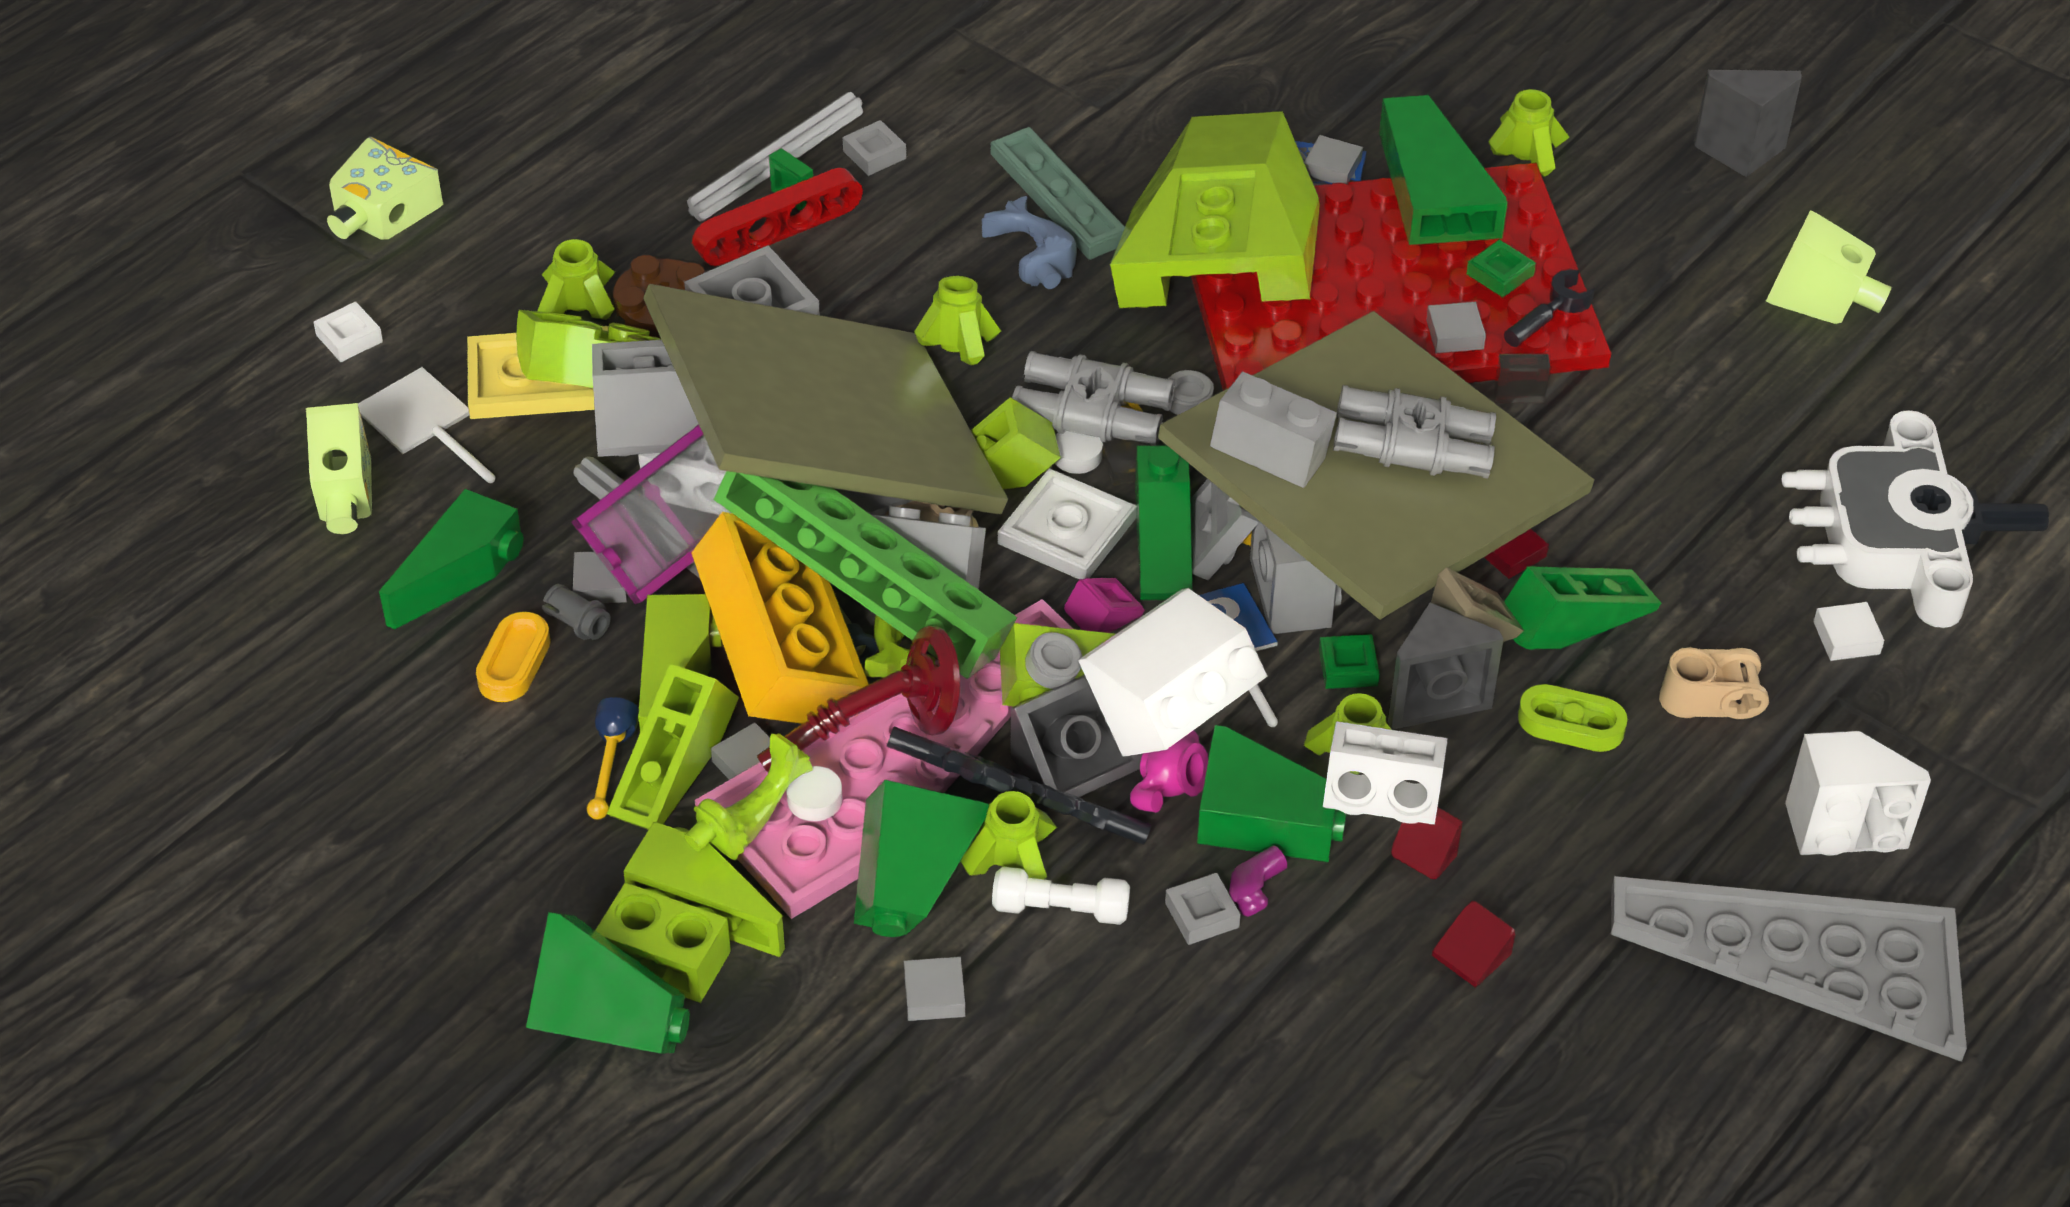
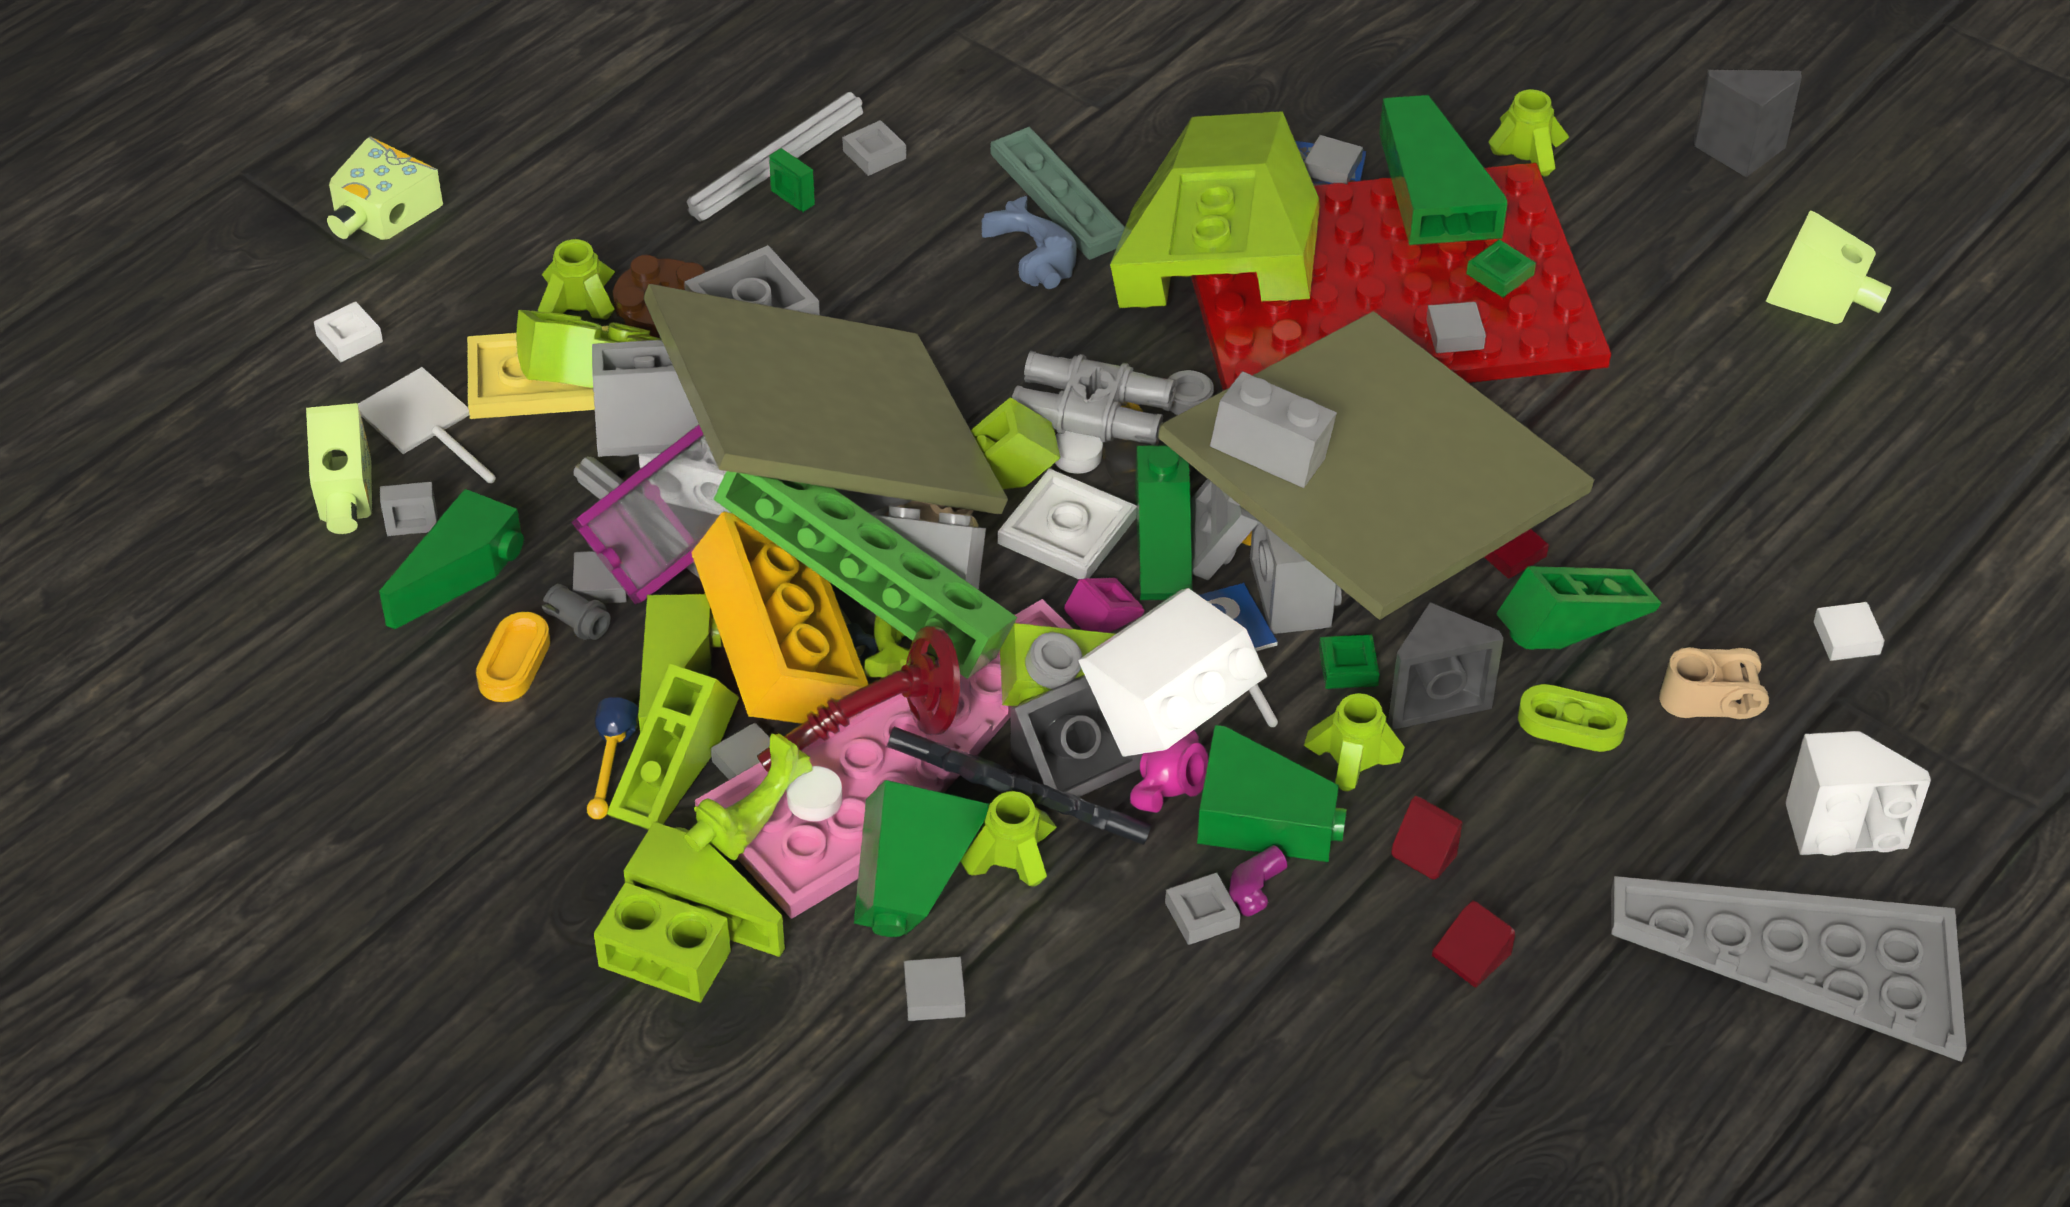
green slope [526,912,690,1054] -> none
red beam [692,168,863,266] -> none
lime rock [914,276,1001,365] -> none
white piece [992,867,1130,925] -> none
white brick [1323,721,1447,825] -> none
light grey pin [1333,385,1496,479] -> none
dark tan slope [1431,567,1524,642] -> none
clear smoke tile [1494,354,1550,403] -> none
black piece [1504,269,1595,347] -> none
white piece [1782,410,2049,628] -> none
none -> light grey tile [380,482,438,536]

